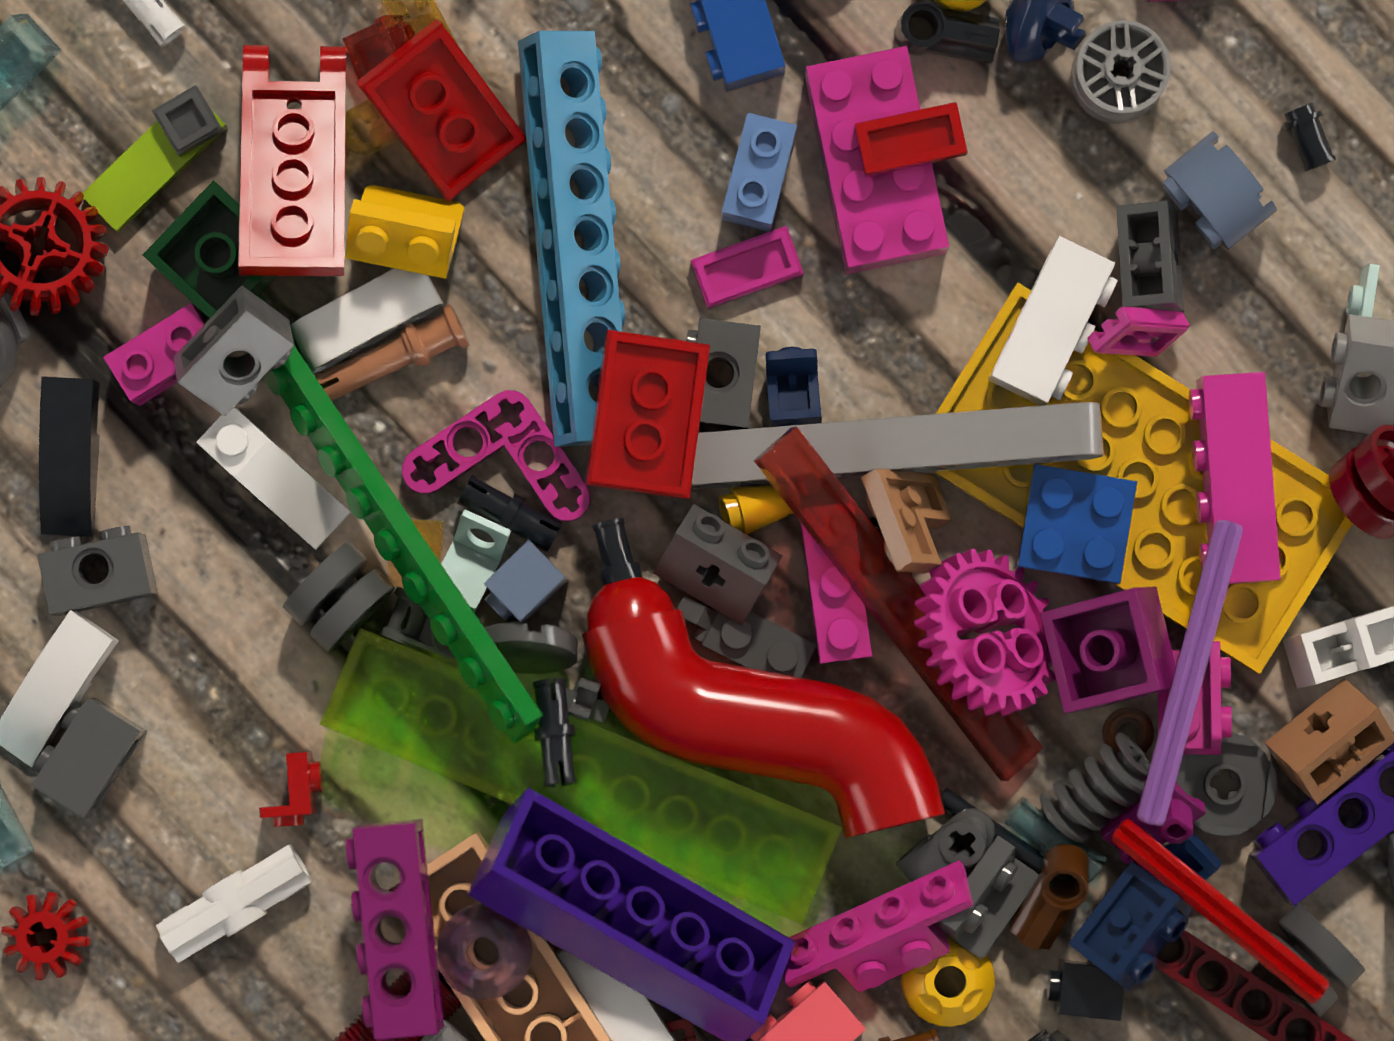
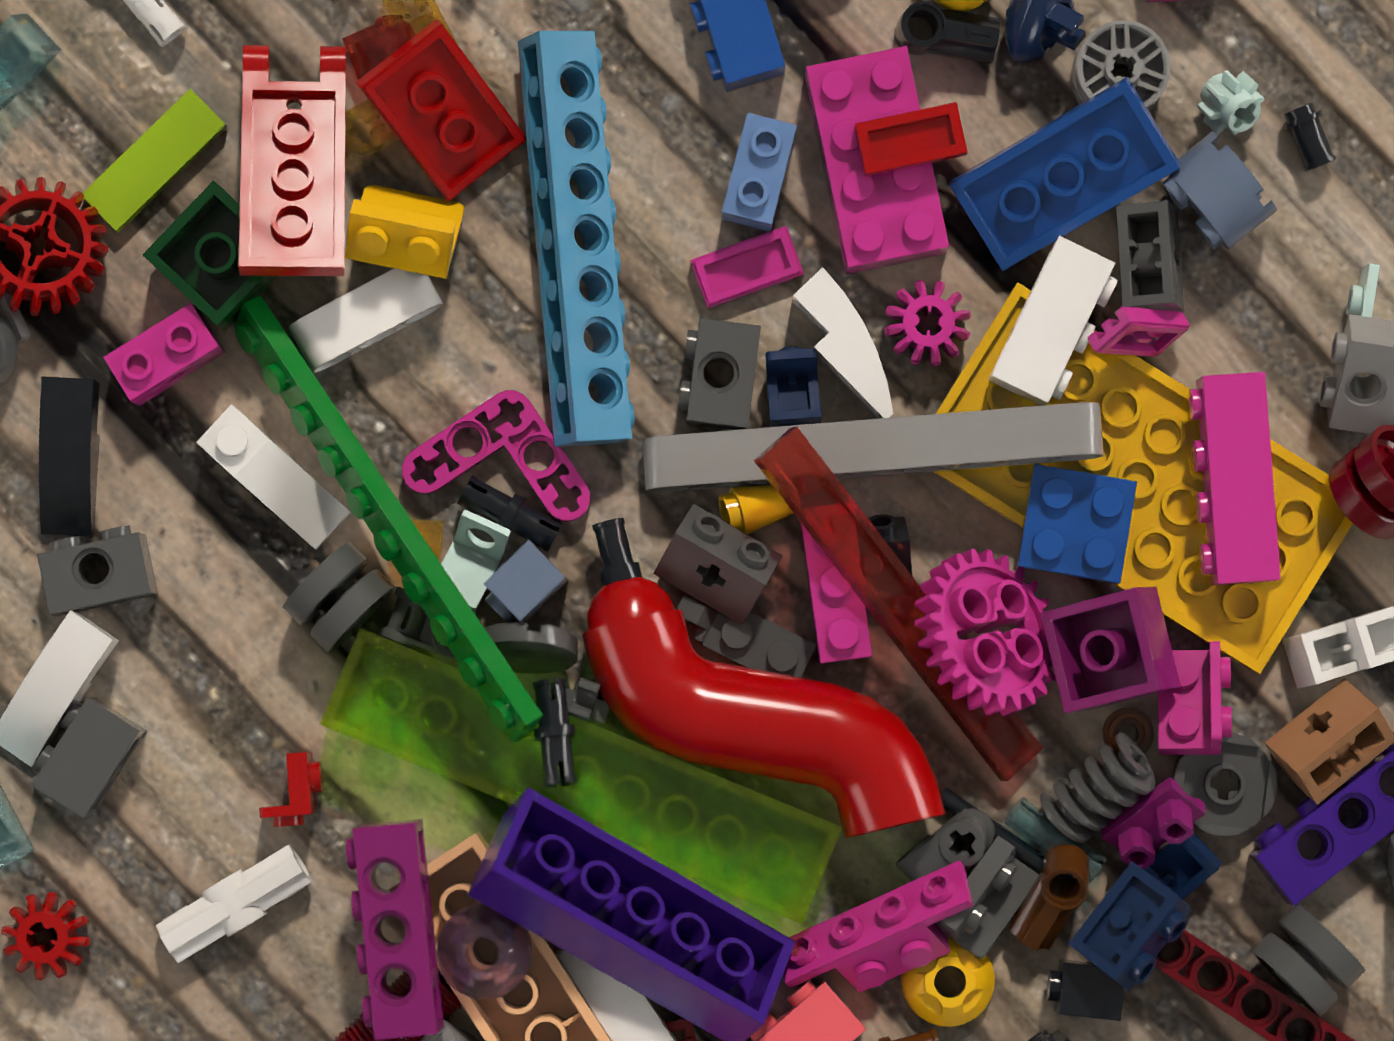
dark grey tile [152,85,224,157] -> none
dark grey brick [174,286,294,416] -> none
nougat pin [314,304,470,402] -> none
red tile [585,330,710,499] -> none
medium nougat plate [861,468,952,573] -> none
red axle [1111,819,1329,1004] -> none
medium lavender axle [1137,520,1243,826] -> none
none -> white slope [792,267,894,419]
none -> dark pink gear [884,280,971,367]
none -> blue plate [949,76,1181,271]
none -> light aqua gear [1197,70,1264,135]

